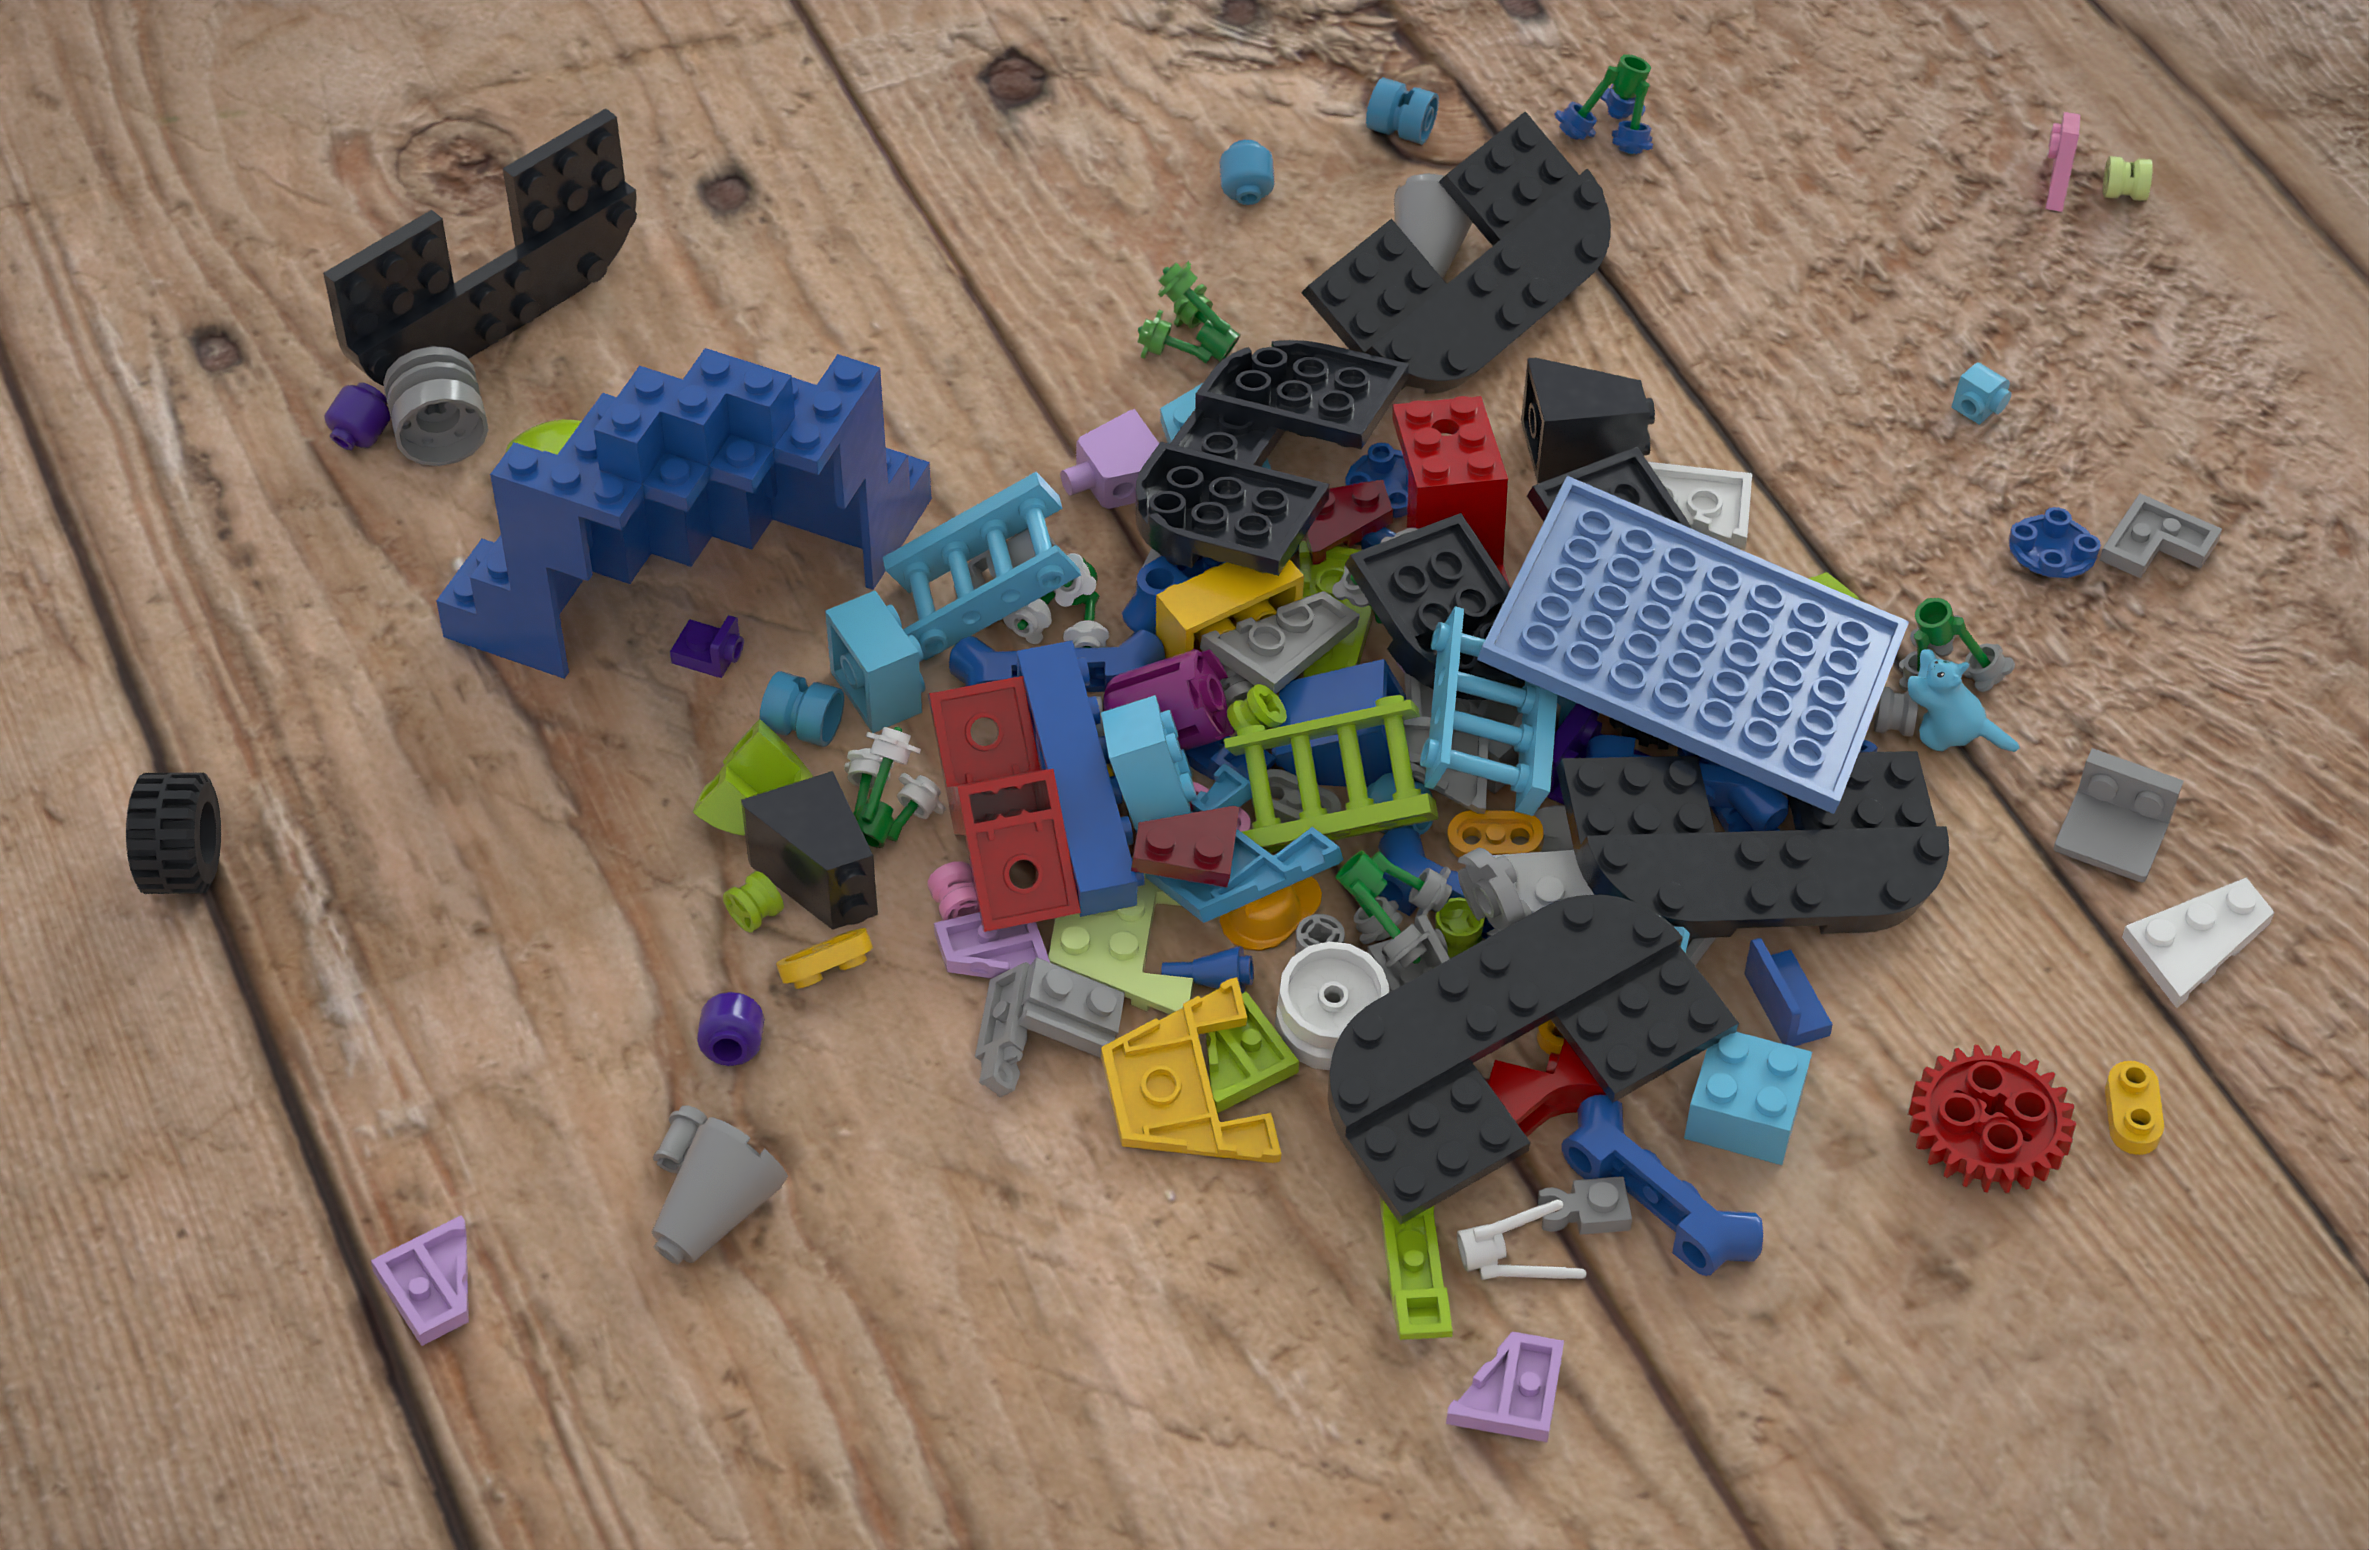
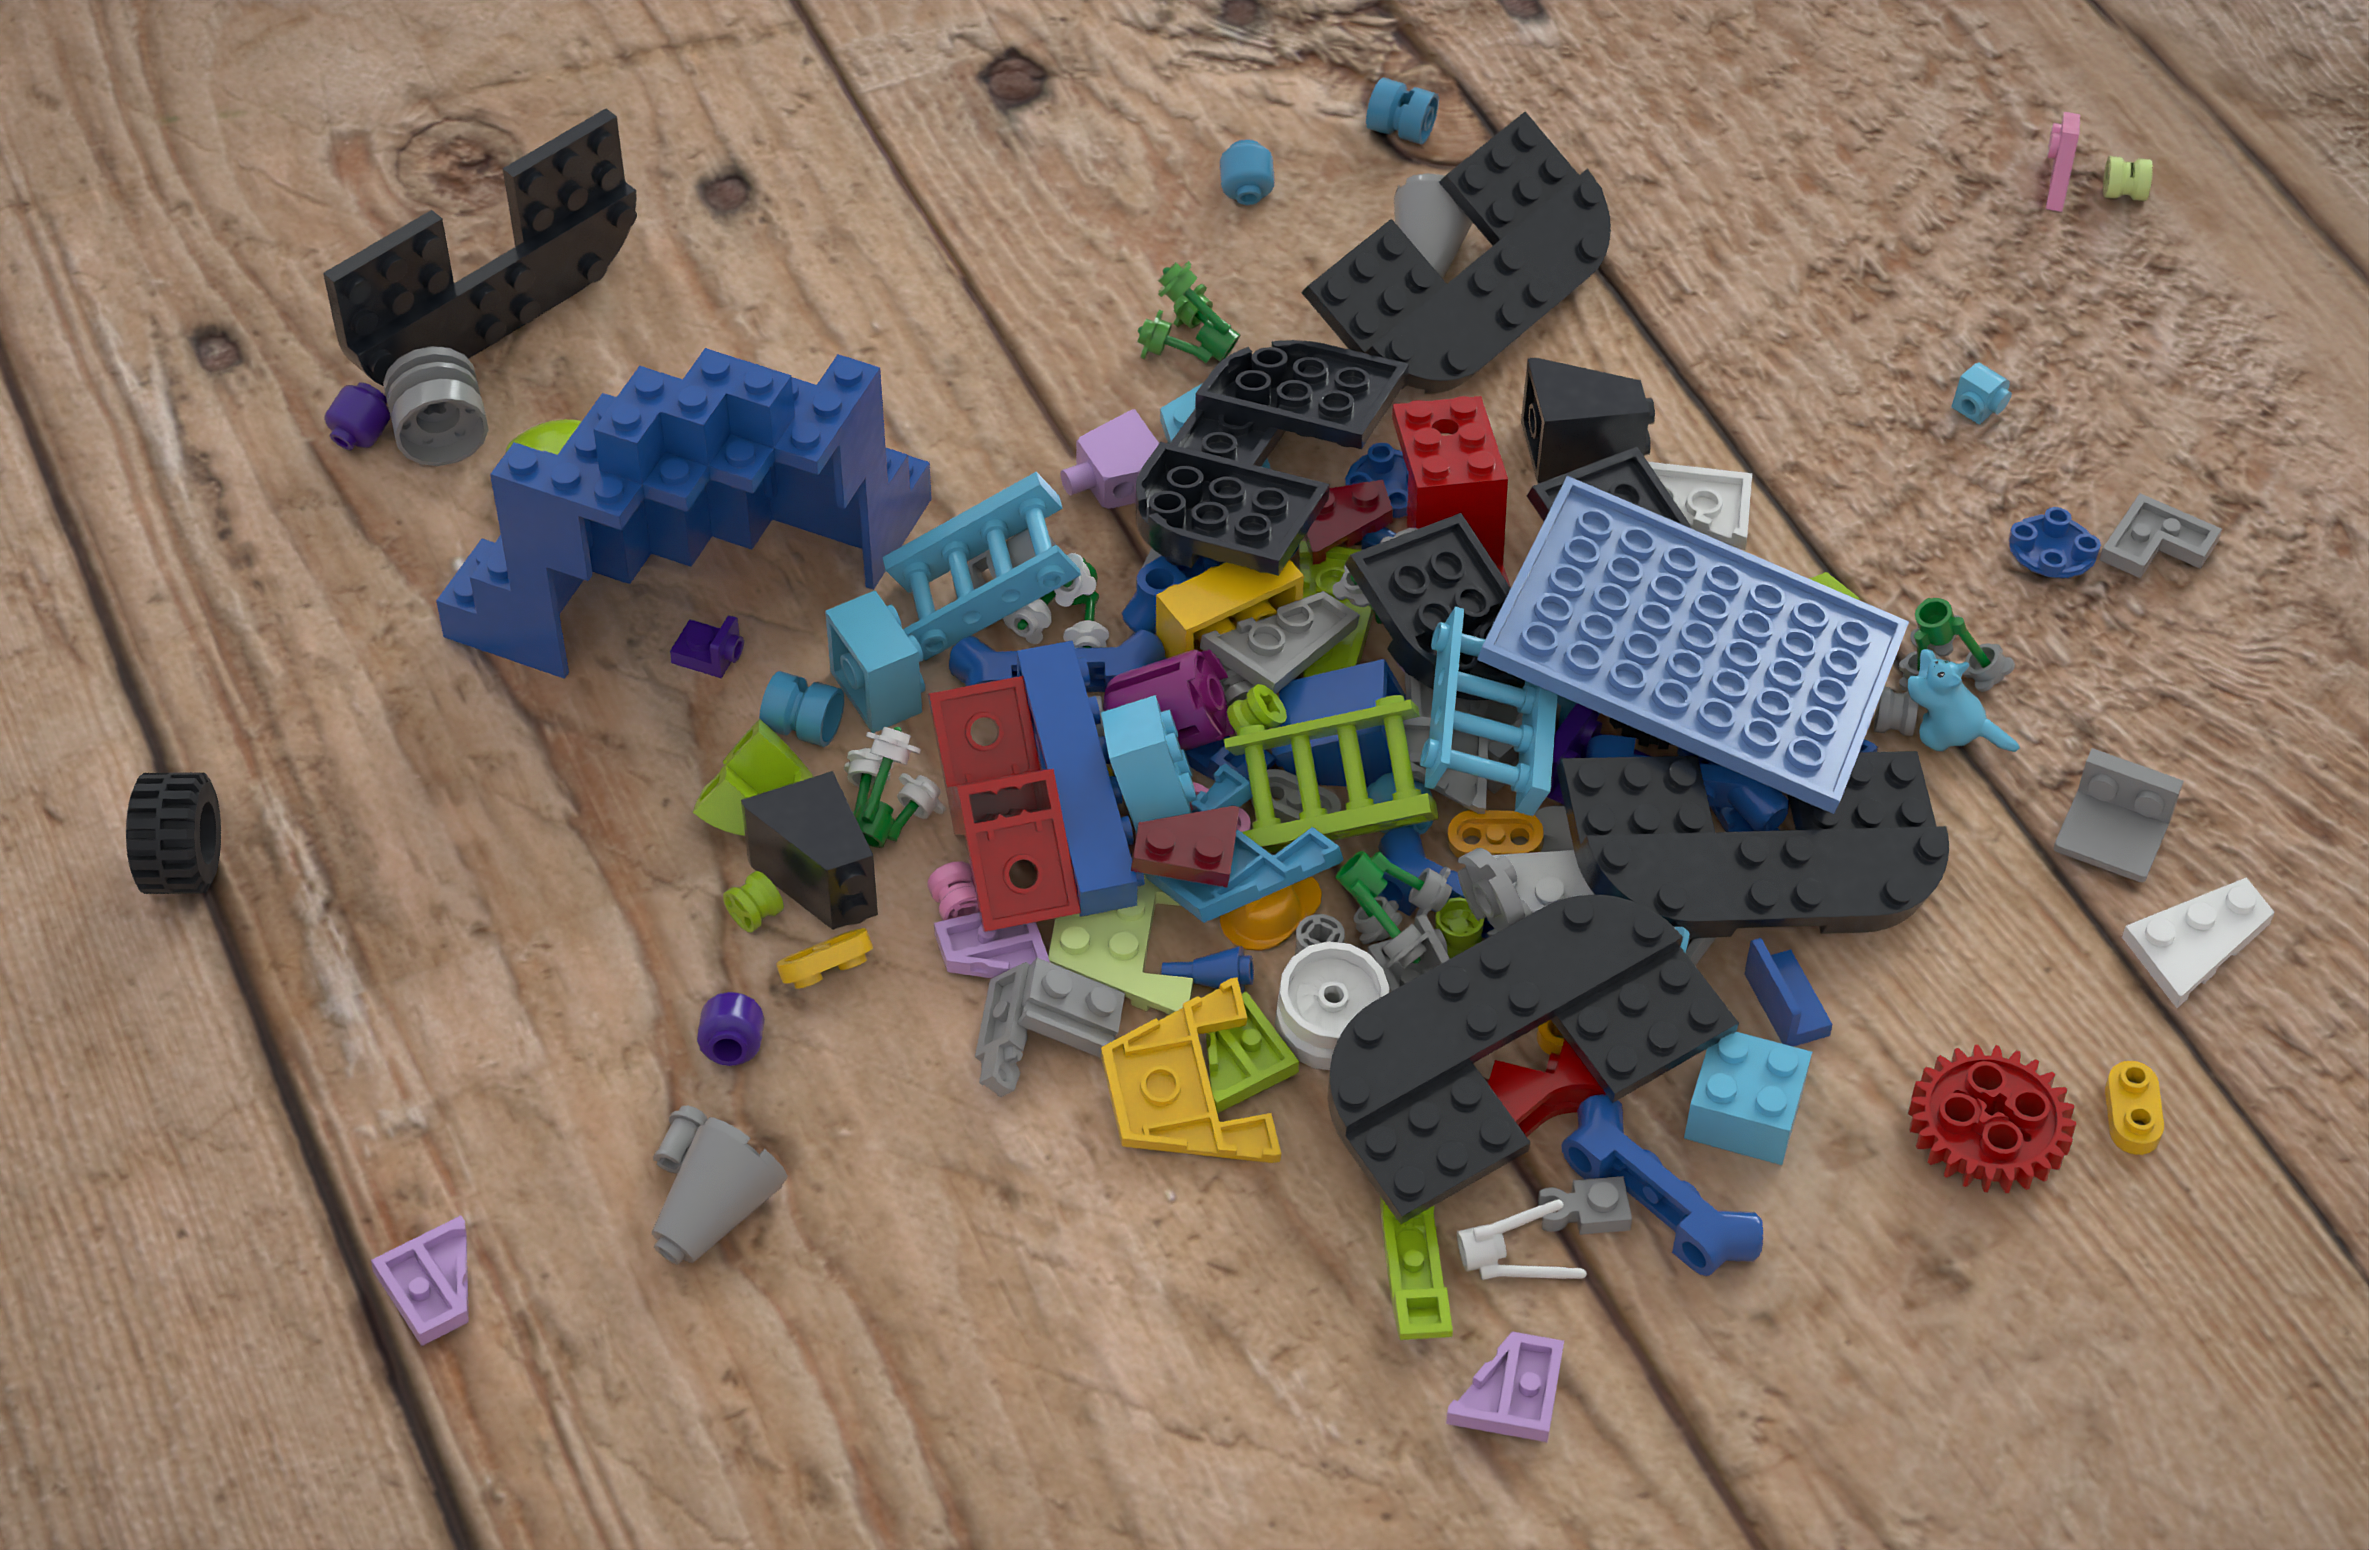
plant [1554,54,1653,154] -> none

